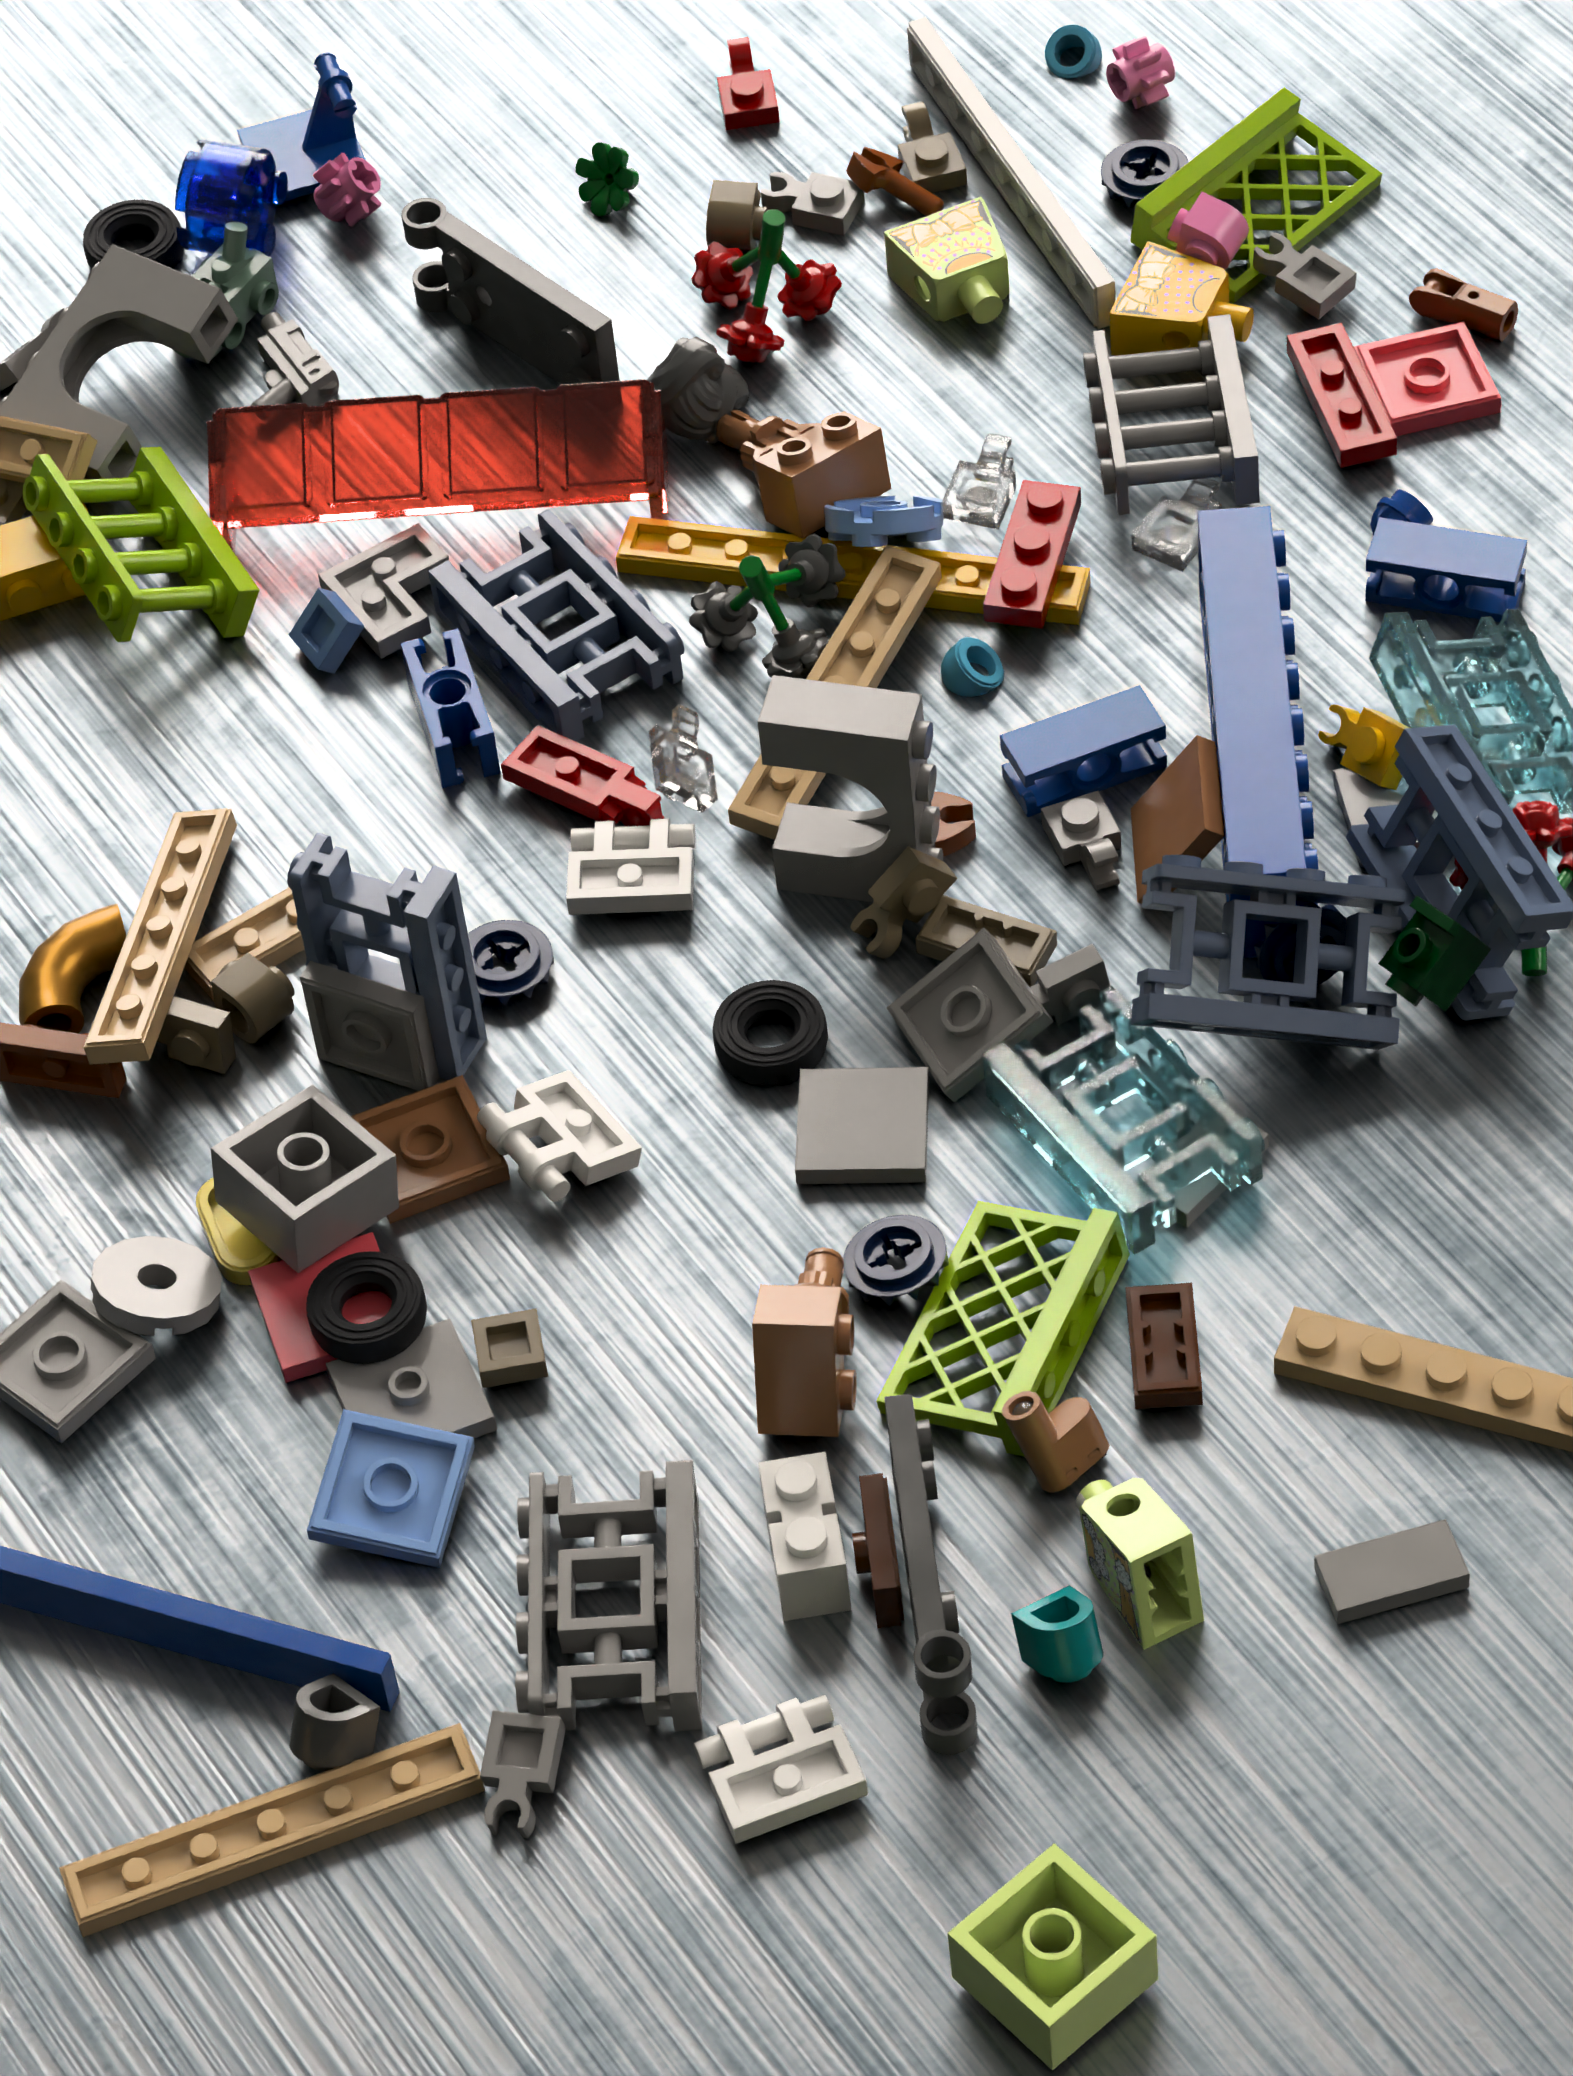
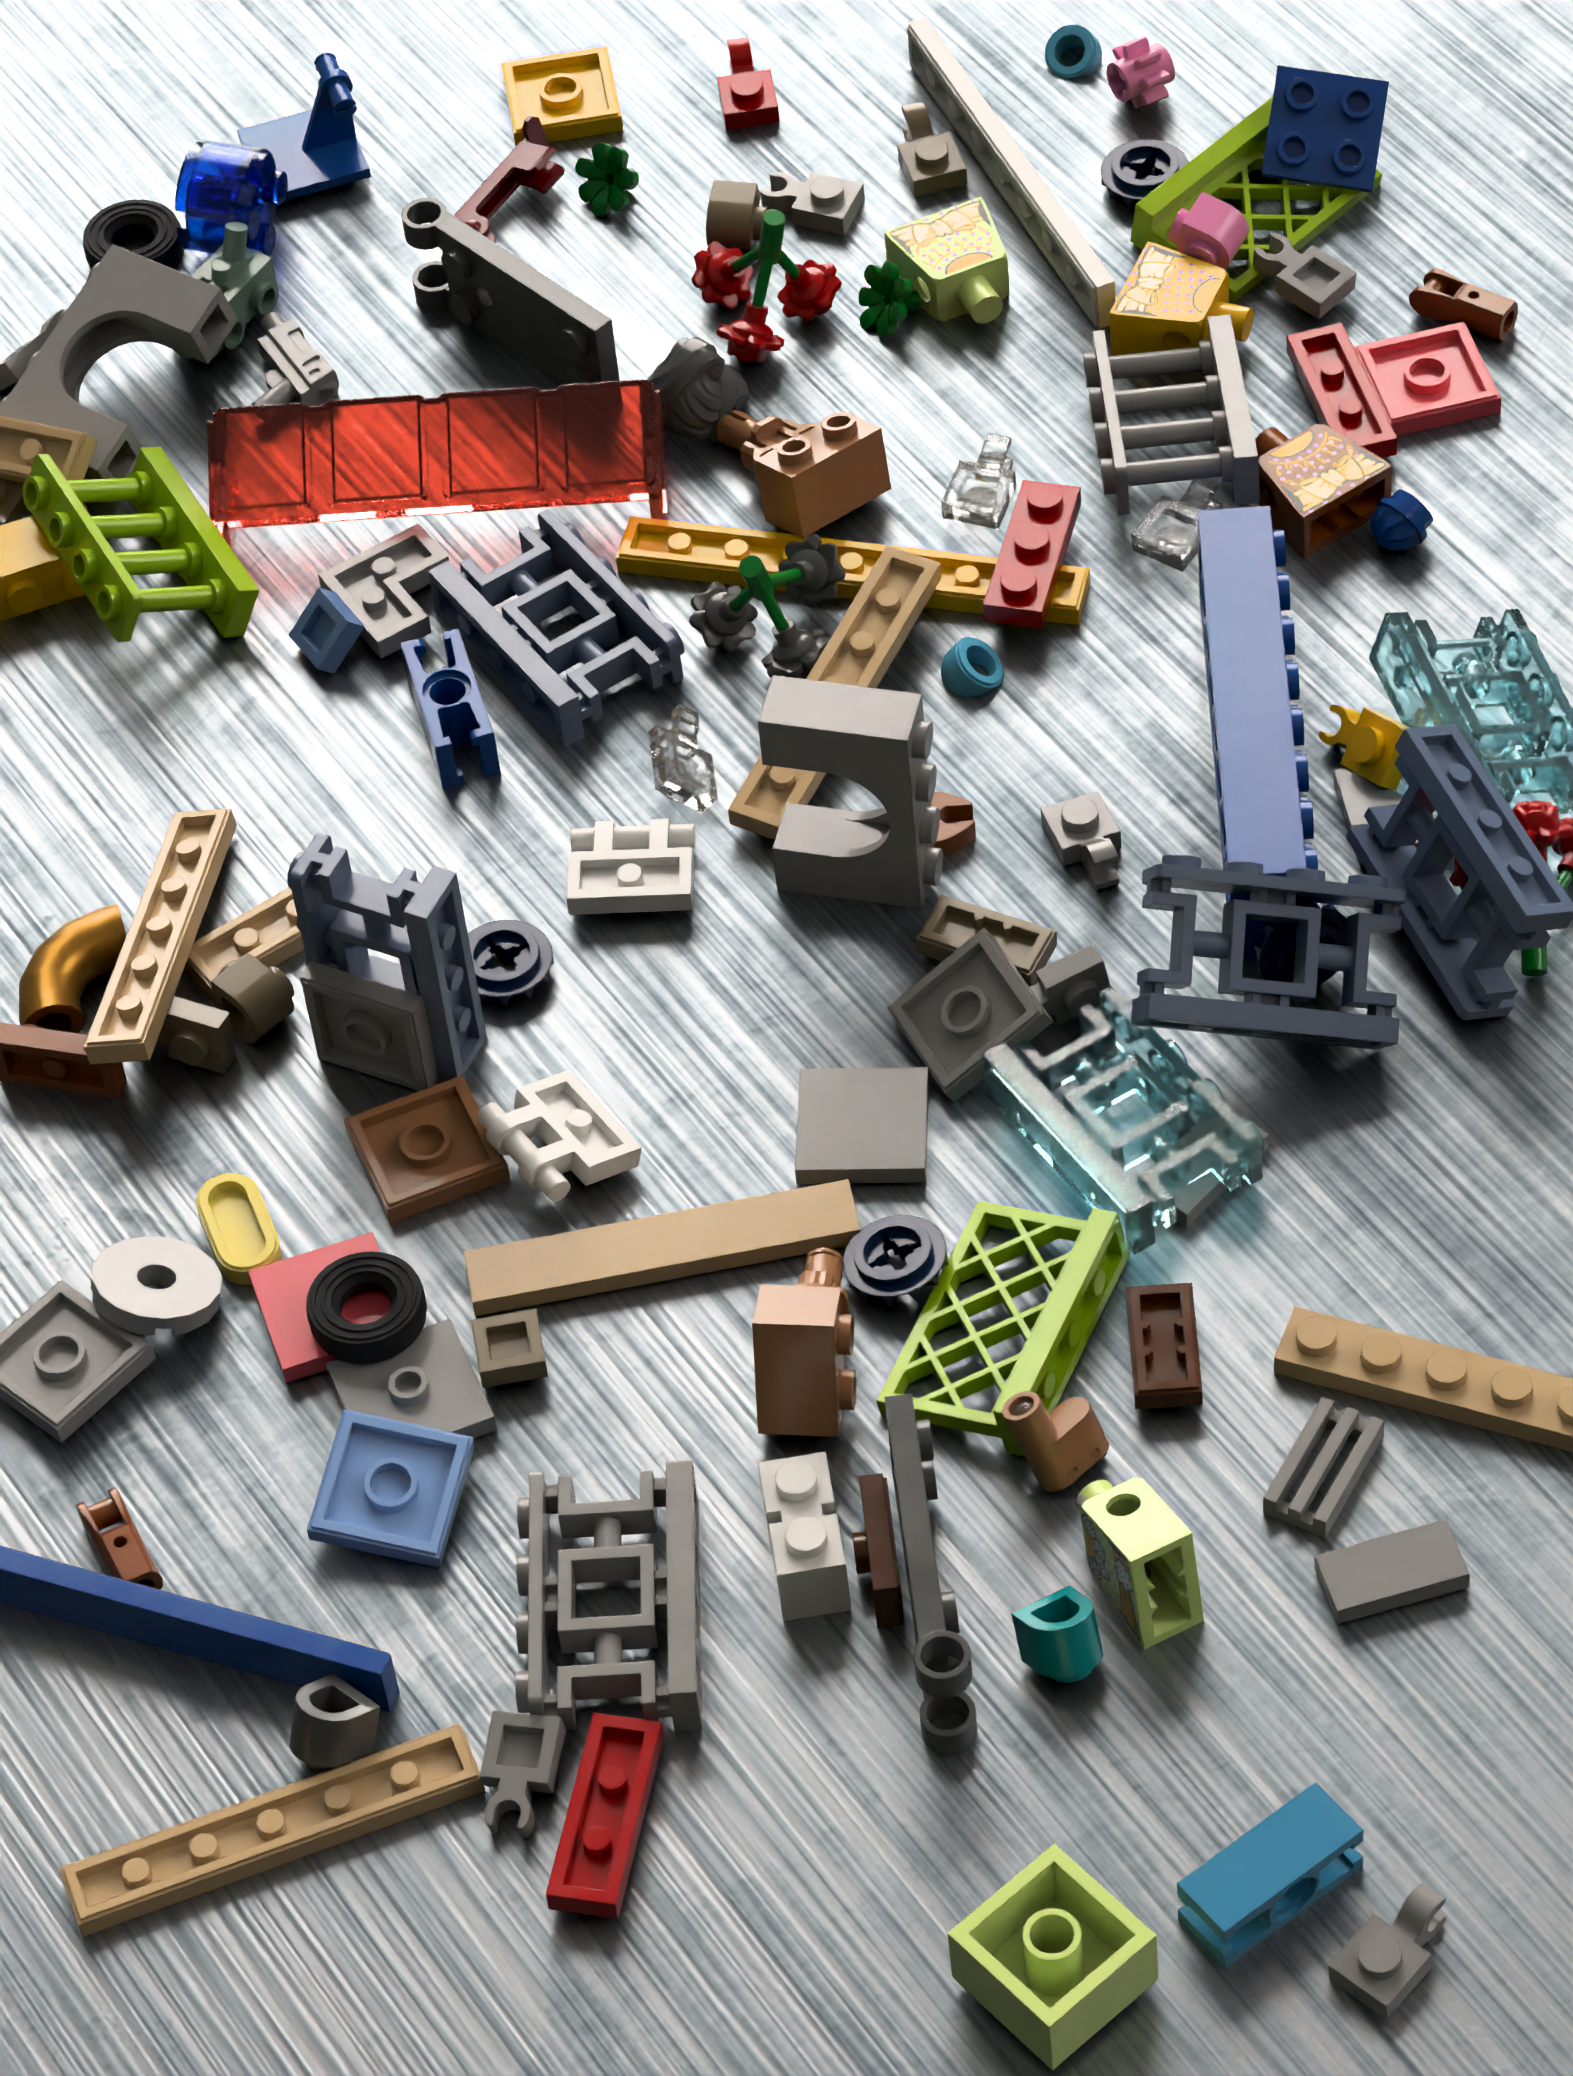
light grey brick [211,1084,399,1273] -> none
bright pink gear [313,153,381,226] -> none
hinge [501,725,664,826] -> none
white plate [693,1695,868,1844] -> none
black tyre [713,980,828,1086] -> none
light blue plate [824,496,944,547] -> none
dark orange bar [846,147,944,216] -> none
dark tan plate [850,846,958,959] -> none
piece [1000,685,1167,817] -> none
medium nougat tile [1131,735,1224,904] -> none
piece [1365,517,1527,624] -> none
dark green brick [1378,896,1491,1012] -> none
none -> dark orange bar [76,1487,163,1590]
none -> dark red piece [453,116,565,243]
none -> tan tile [463,1179,861,1316]
none -> yellow tile [501,46,623,146]
none -> red plate [545,1712,664,1919]
none -> green plant [859,261,921,337]
none -> dark azure piece [1177,1782,1364,1969]
none -> dark orange torso [1255,424,1392,559]
none -> blue plate [1261,65,1389,193]
none -> light grey tile [1263,1397,1384,1538]
none -> light grey plate [1328,1882,1446,2020]

